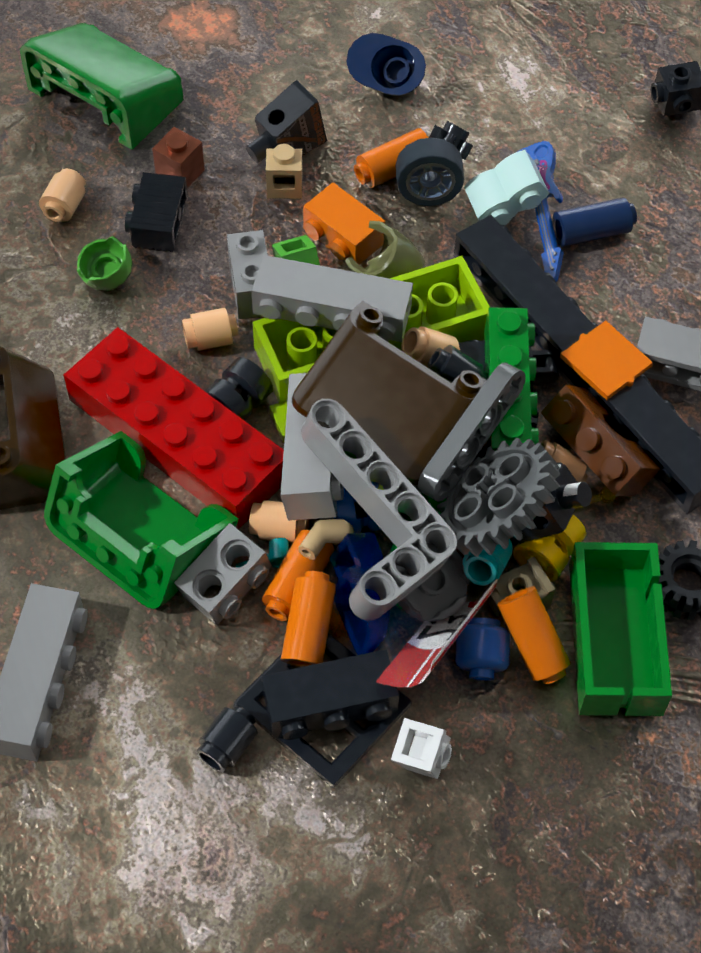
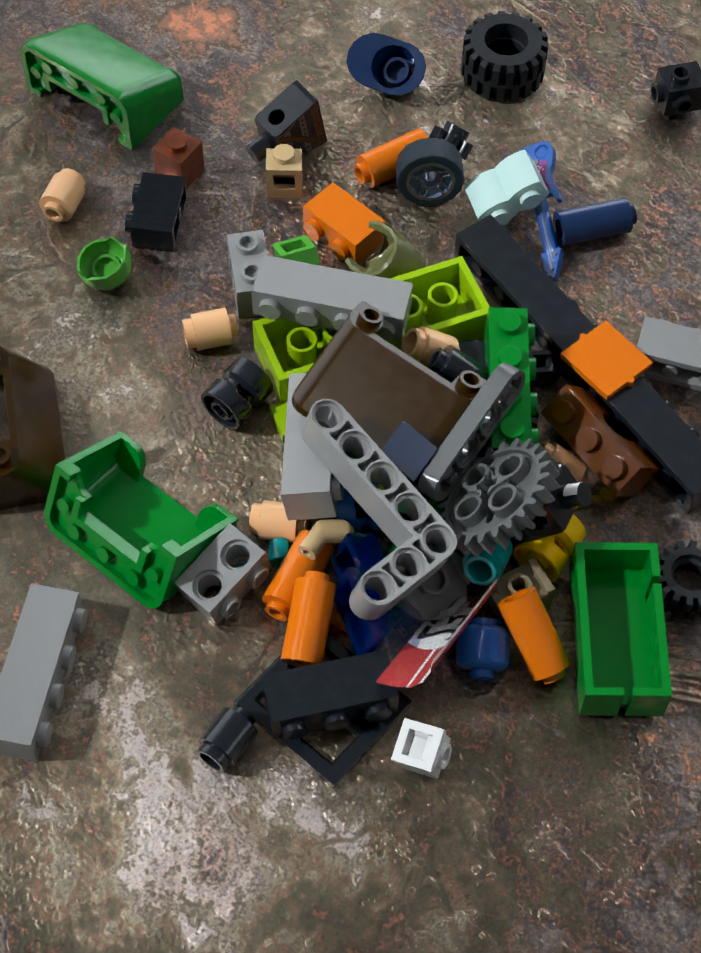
red brick [63,327,284,530] -> none
none -> dark blue slope [382,421,438,483]
none -> black tyre [461,11,549,102]

